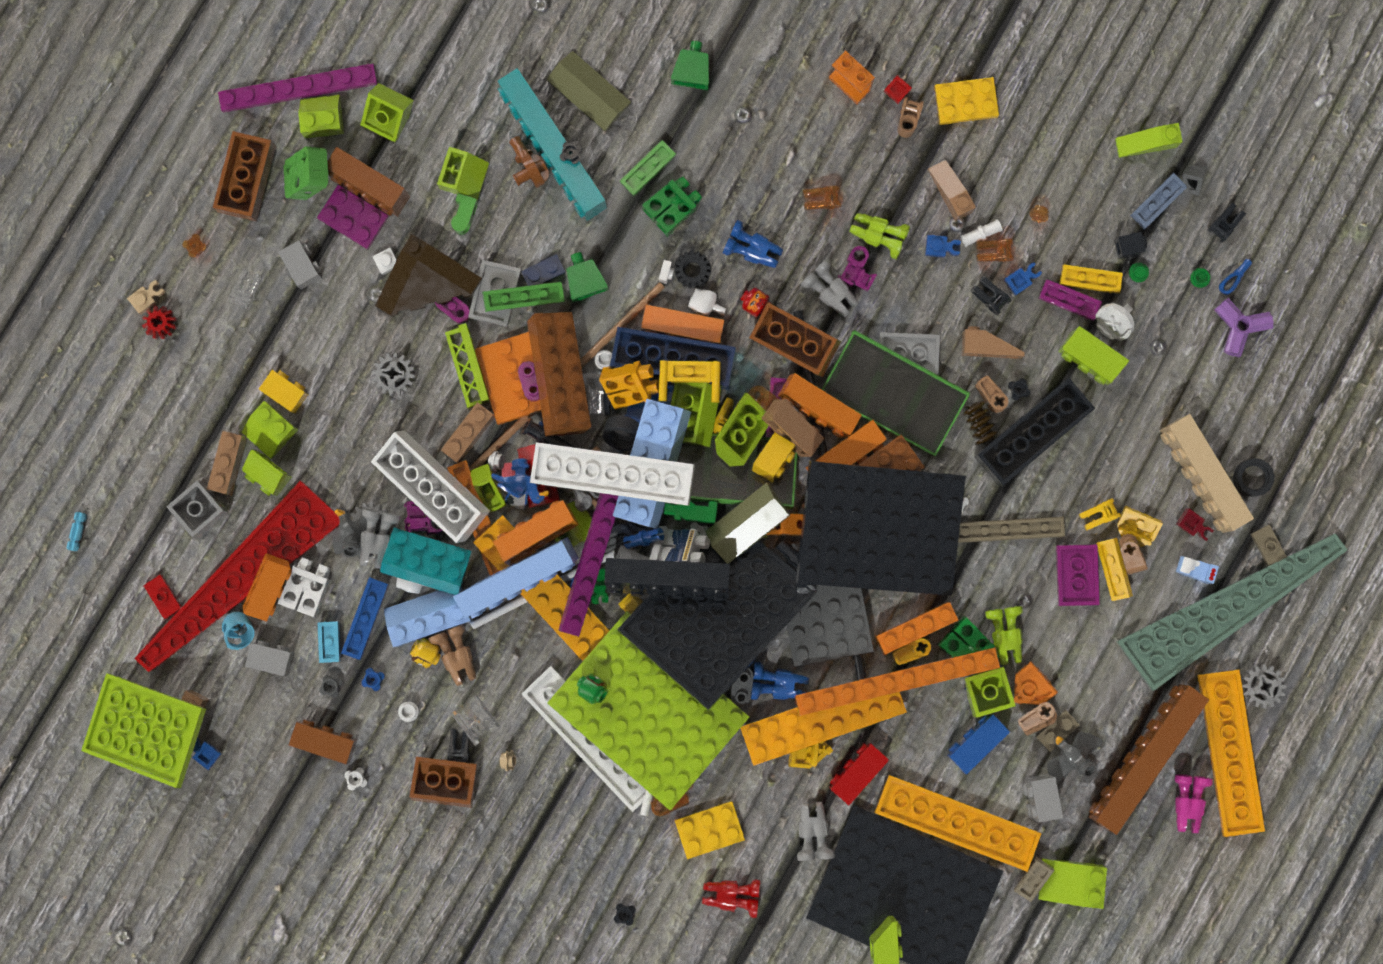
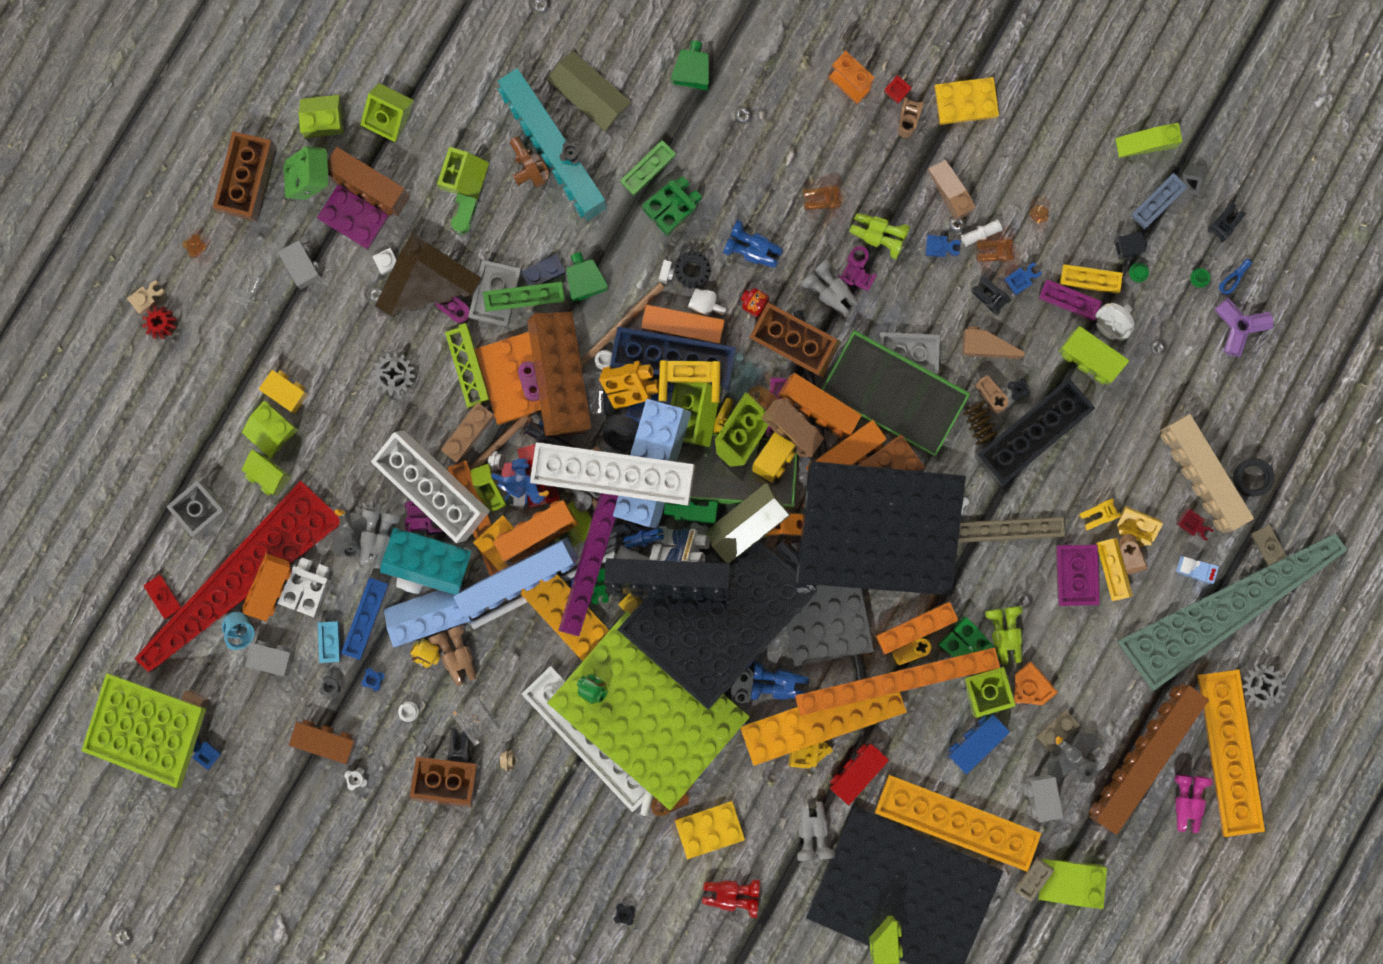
medium azure axle [66,512,87,551] -> none
medium nougat brick [207,431,247,496] -> none
magenta plate [218,63,378,113] -> none
medium nougat piece [1018,702,1057,736] -> none

